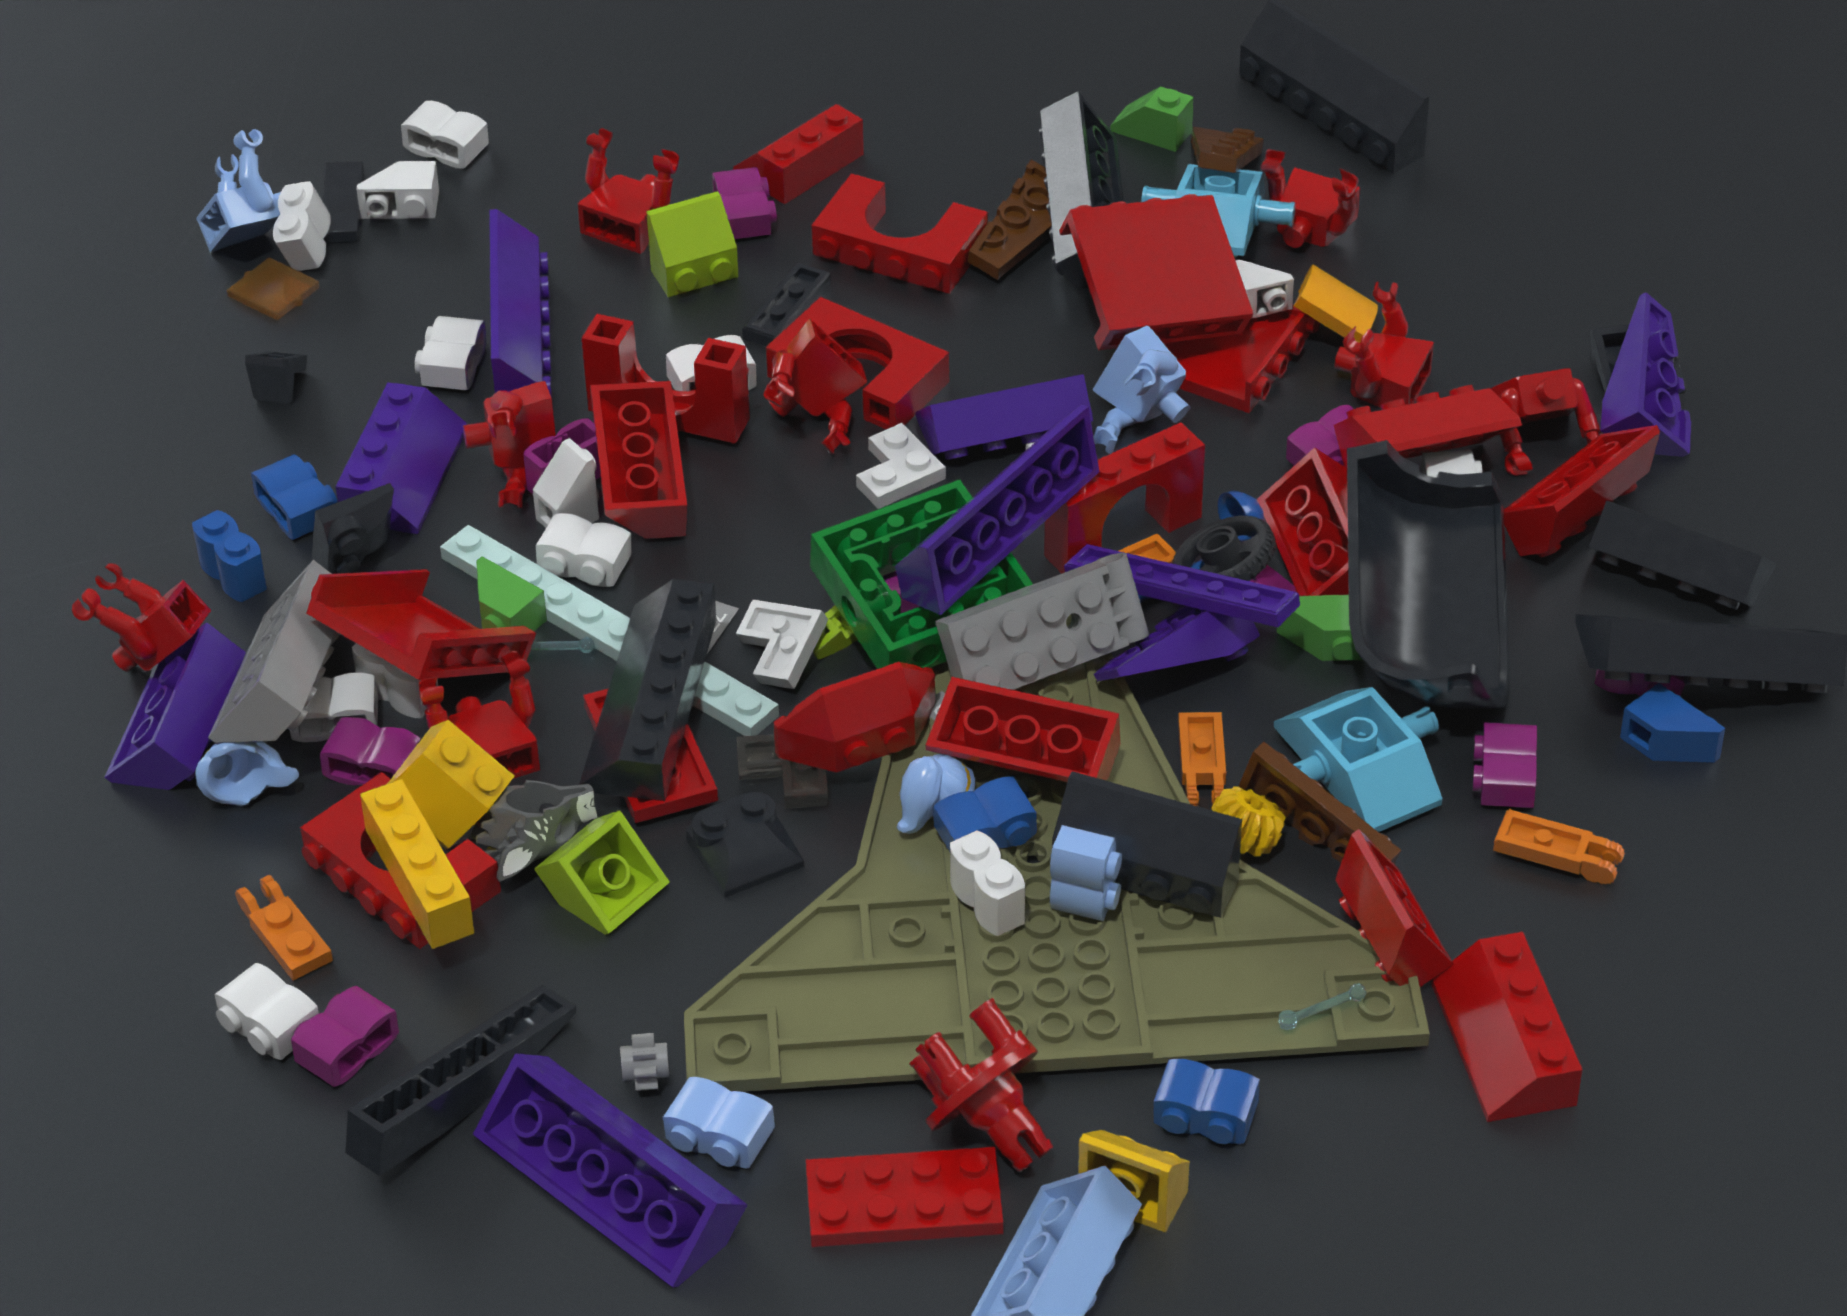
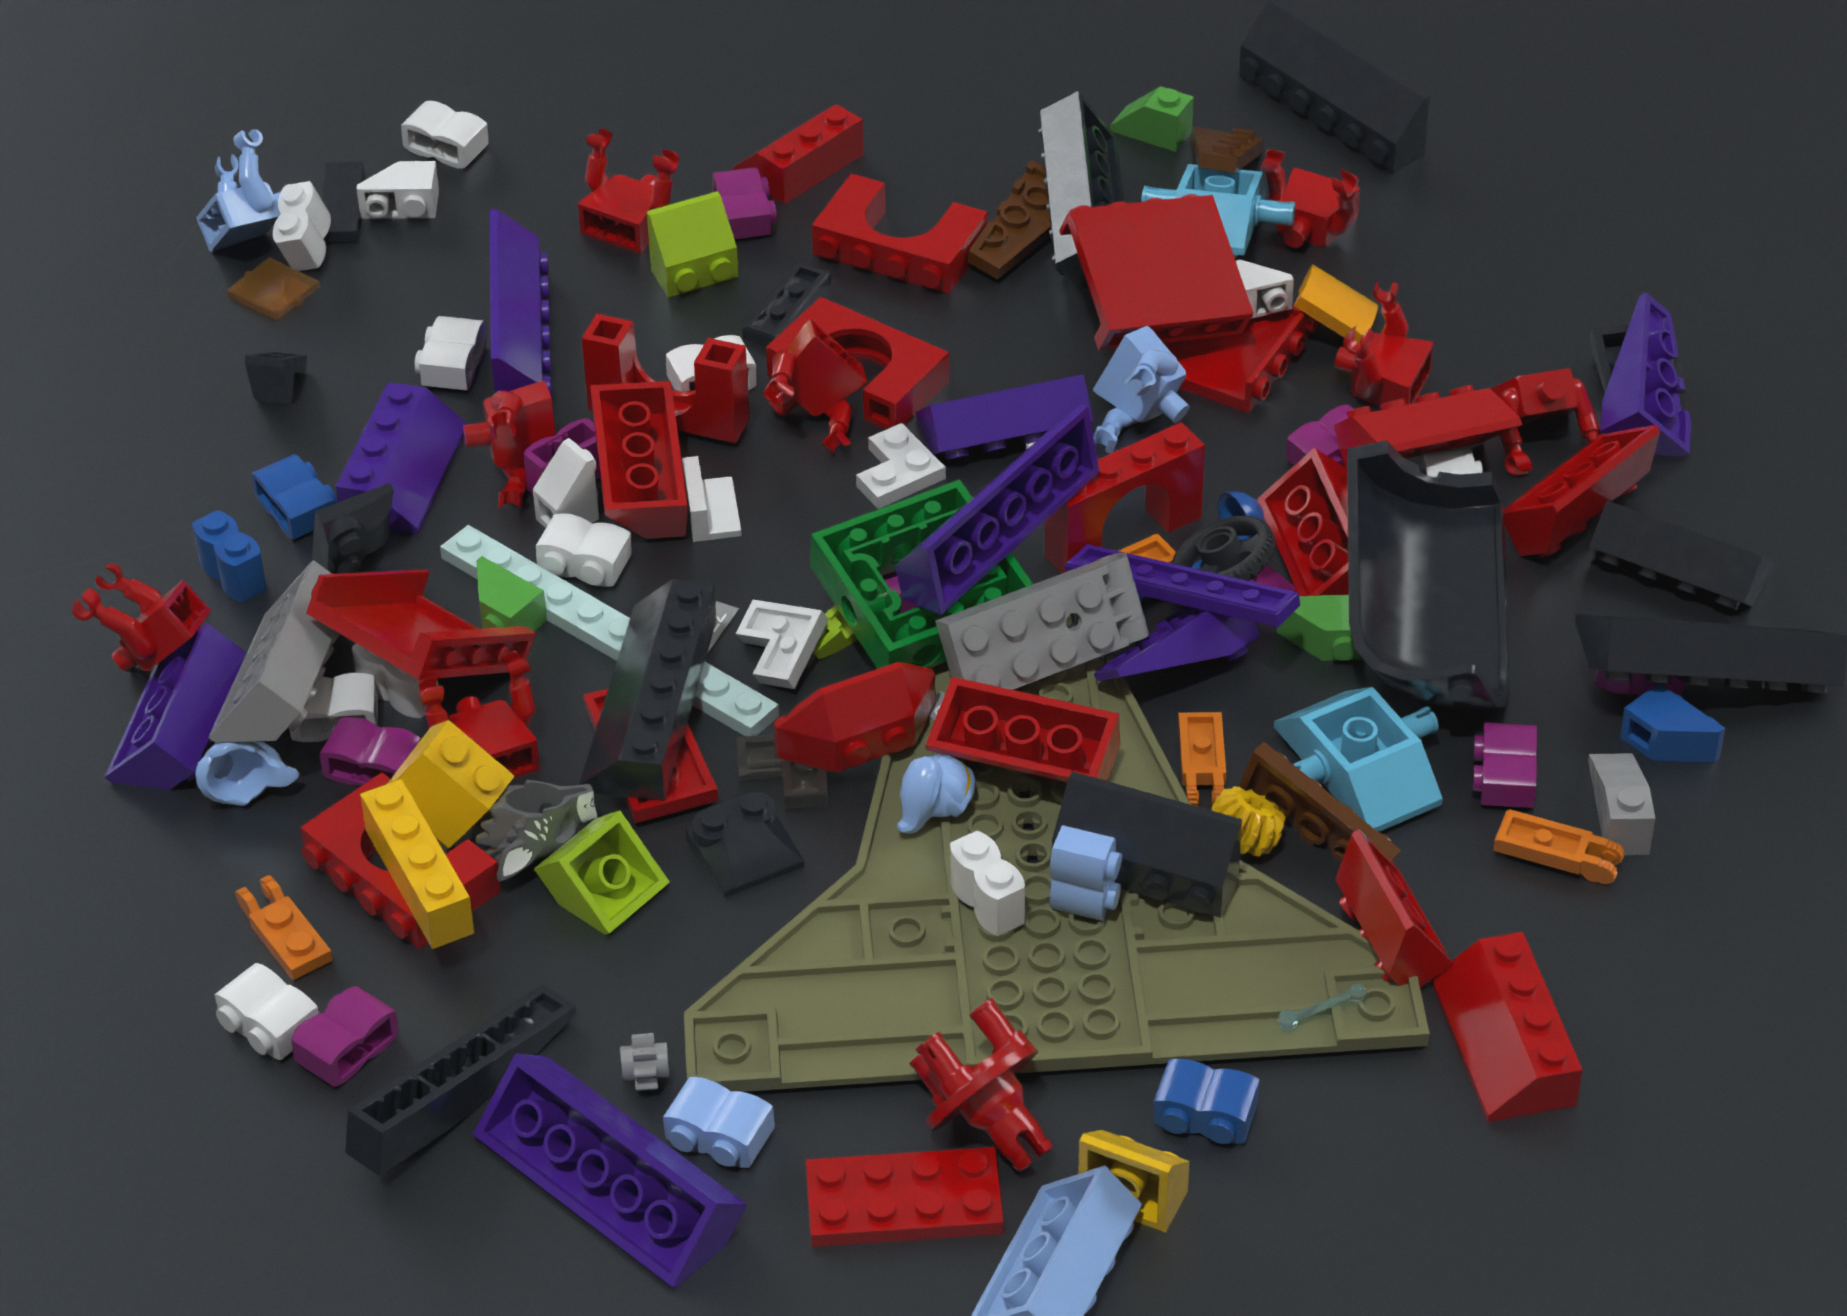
clear light blue hinge [531,637,595,653] -> none
blue brick [933,777,1037,852] -> none
none -> white panel [682,456,742,542]
none -> light grey slope [1588,753,1656,855]

